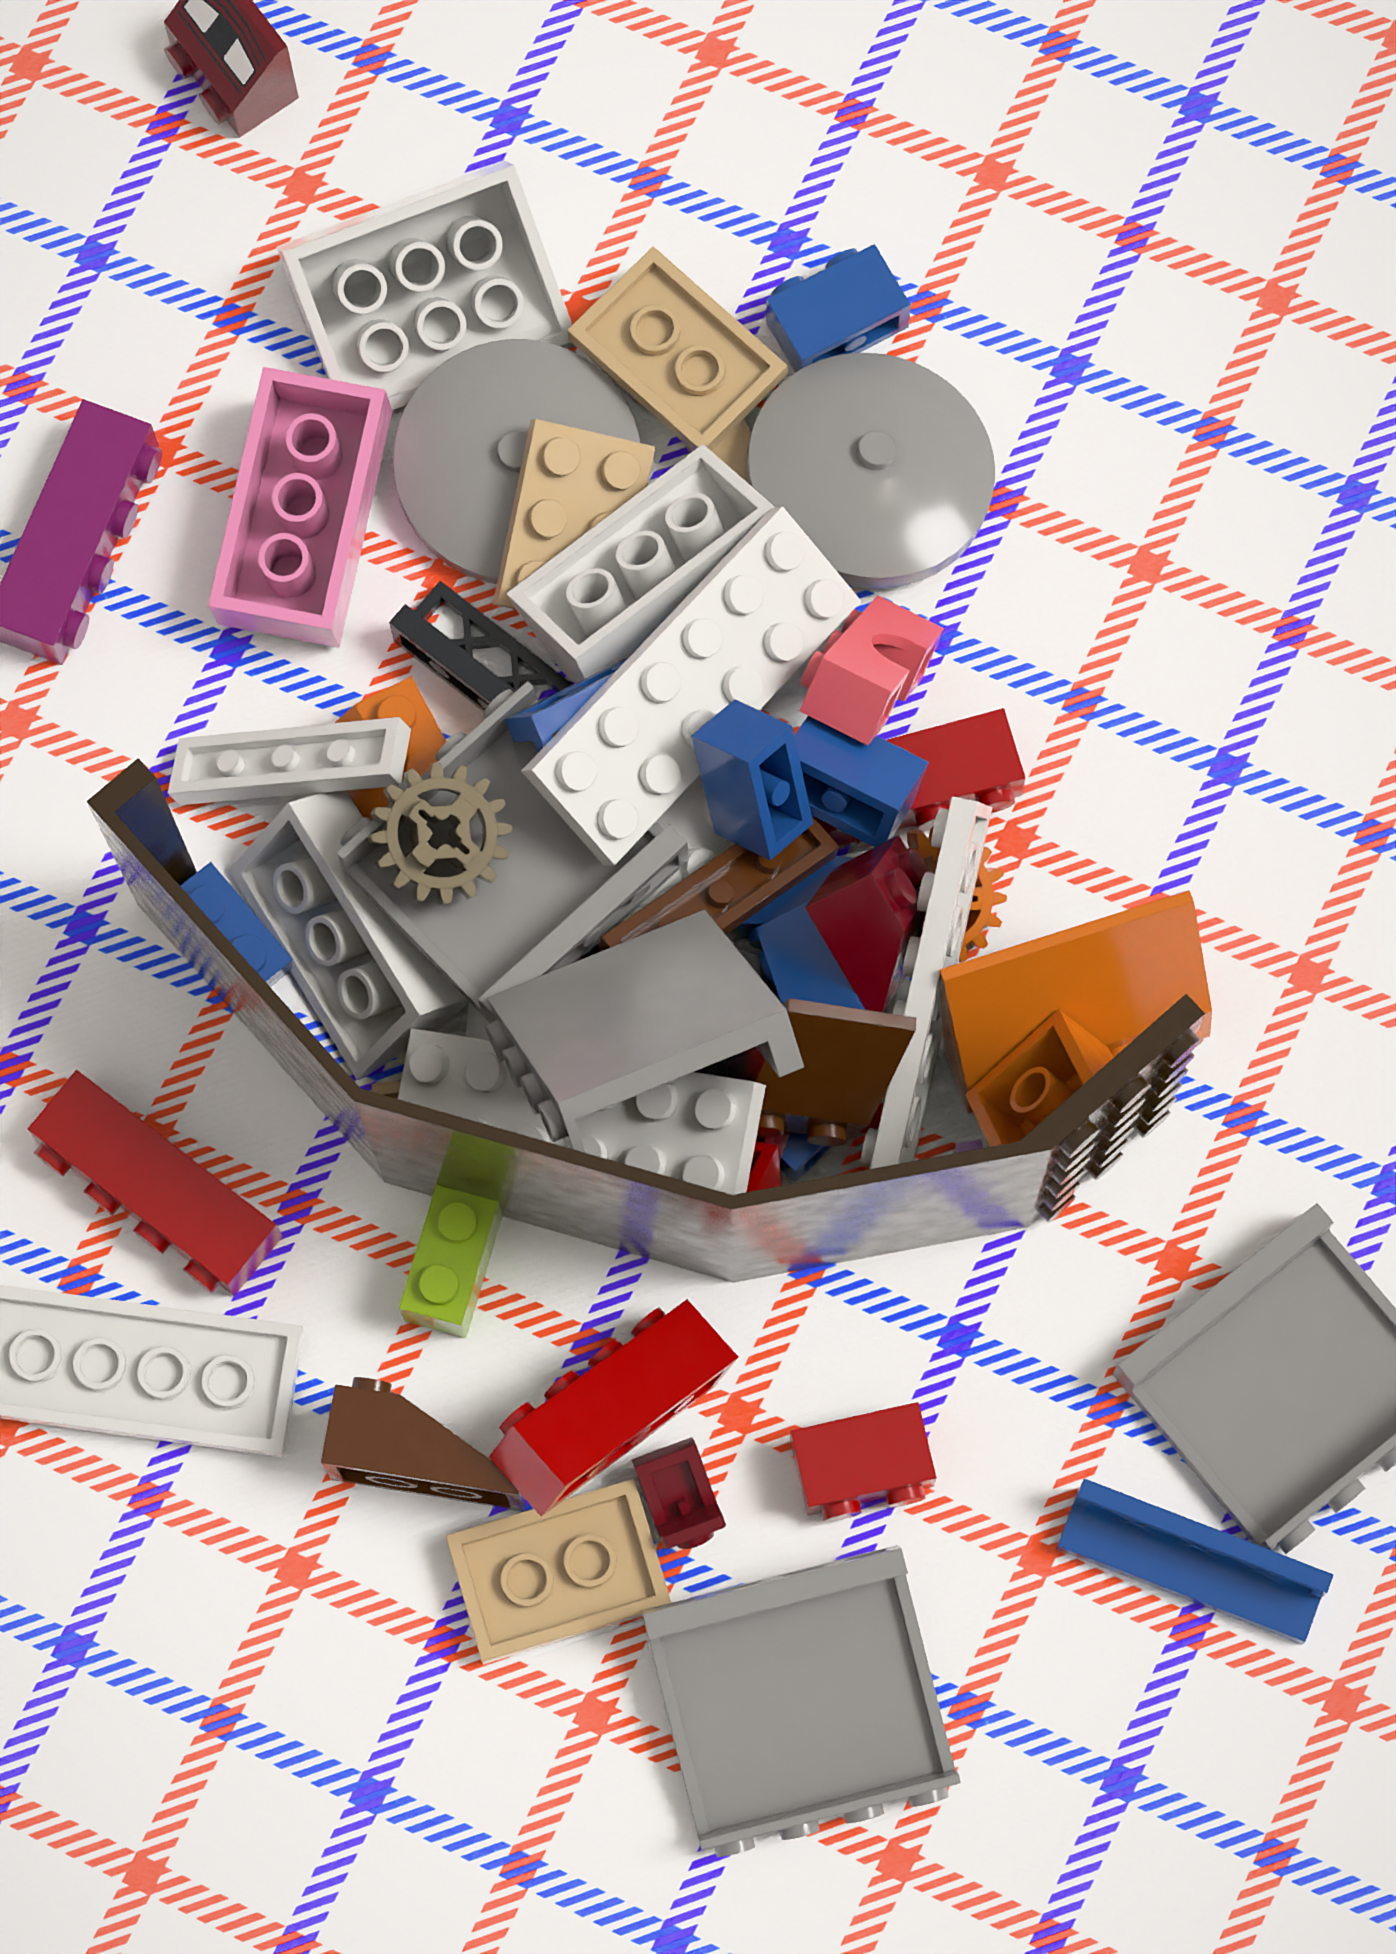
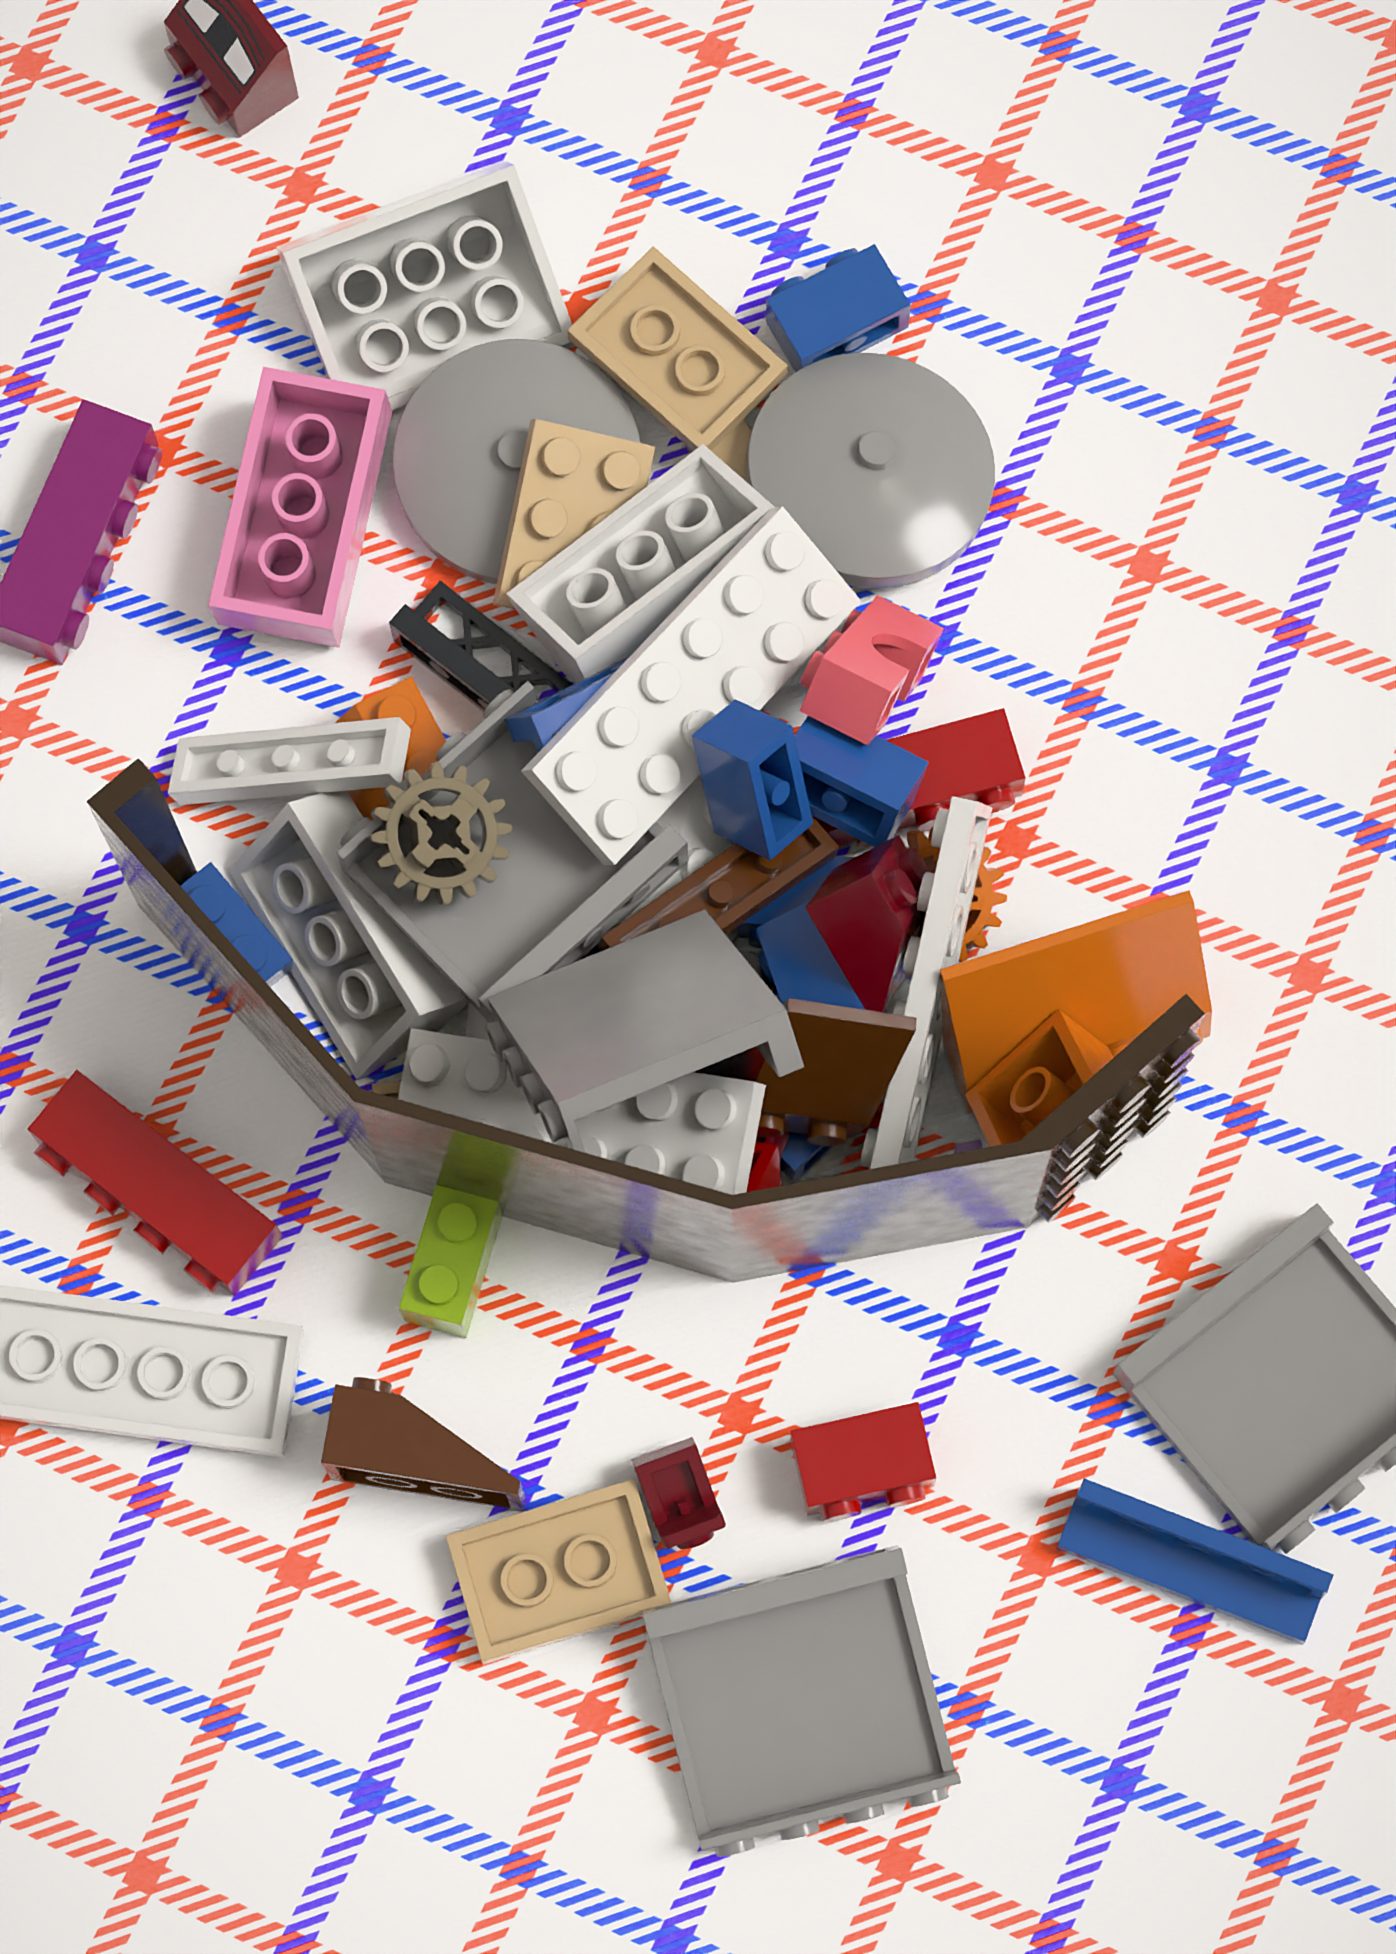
red brick [489,1299,739,1517] -> none

